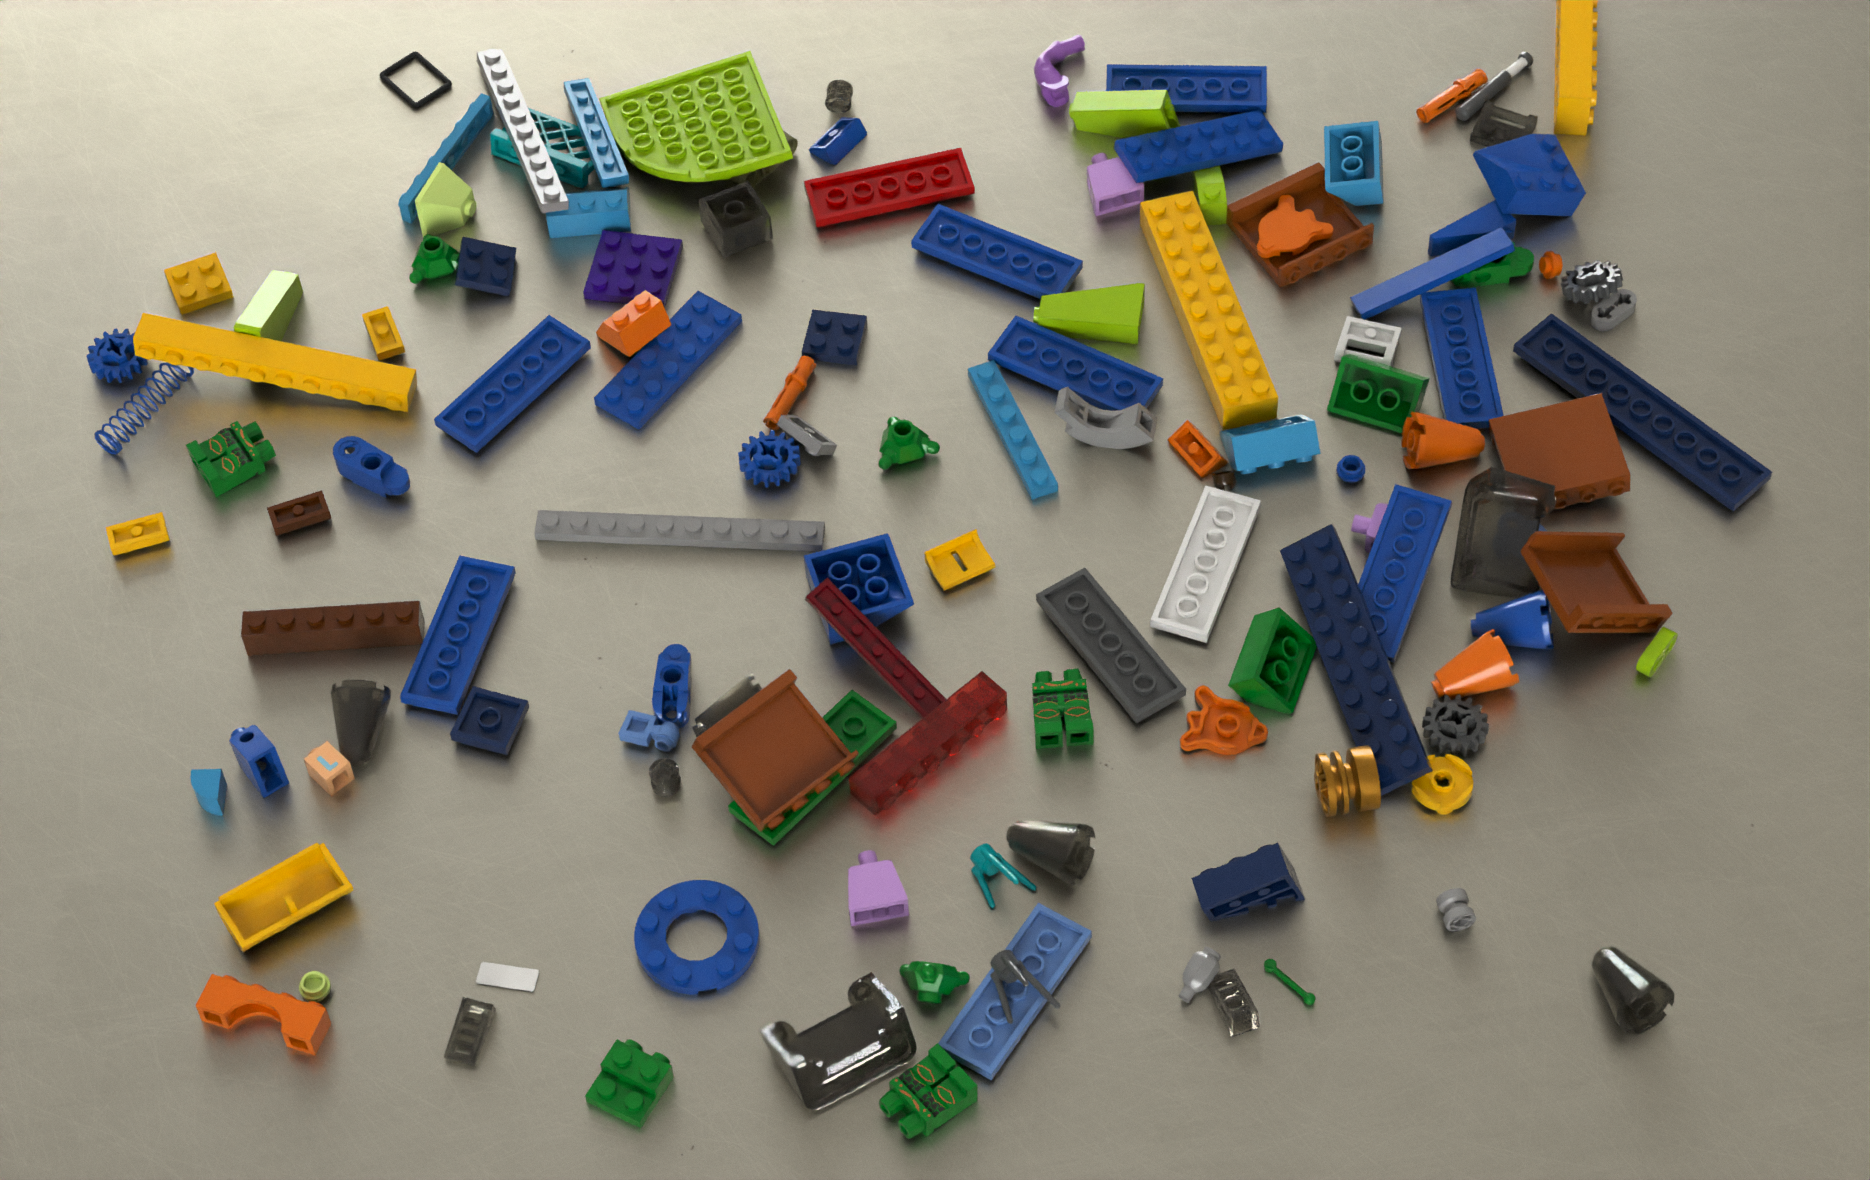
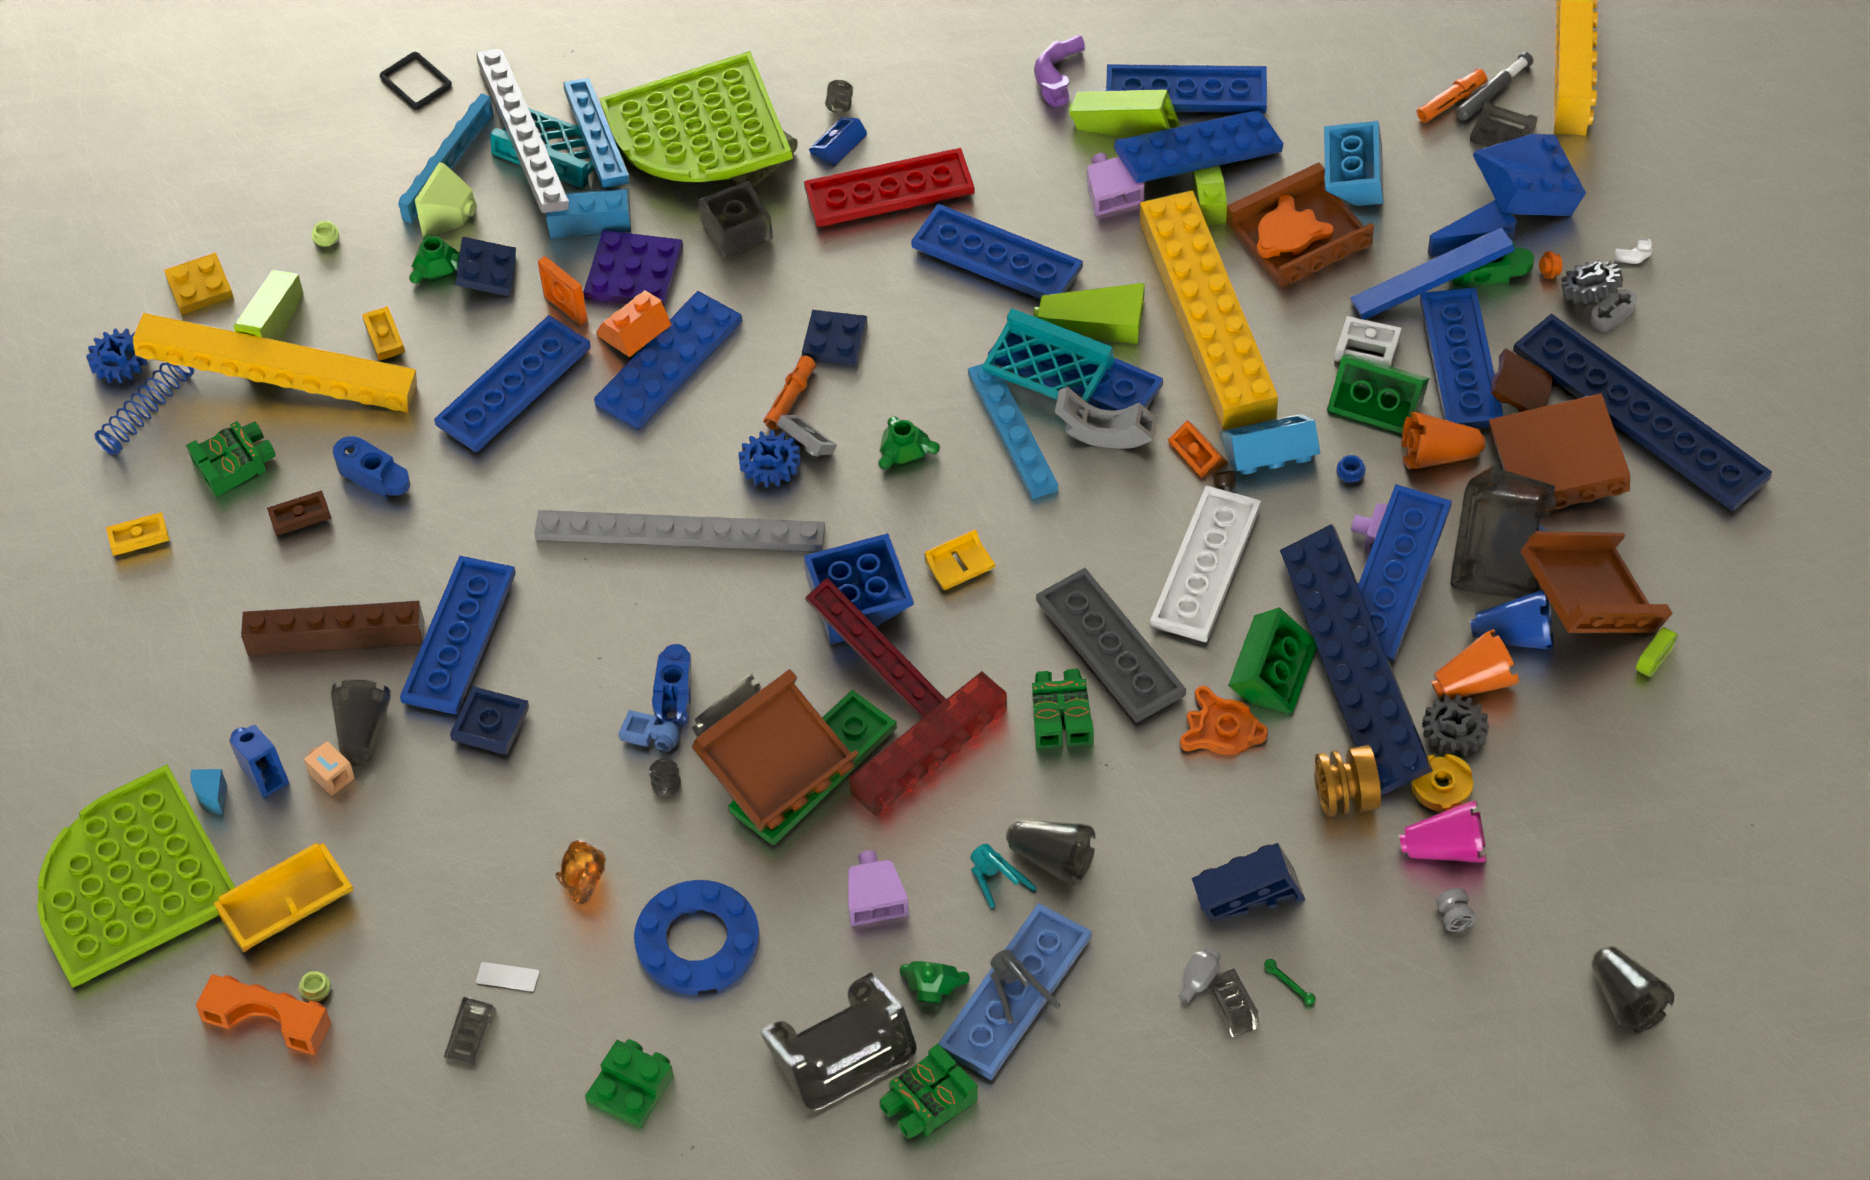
none -> lime plate [37,764,235,988]
none -> yellowish green plate [312,221,339,247]
none -> orange tile [538,256,588,326]
none -> clear orange hair [555,840,606,904]
none -> teal fence [982,308,1114,403]
none -> dark pink cone [1400,801,1487,863]
none -> reddish brown slope [1491,348,1553,412]
none -> white arm [1614,238,1653,264]

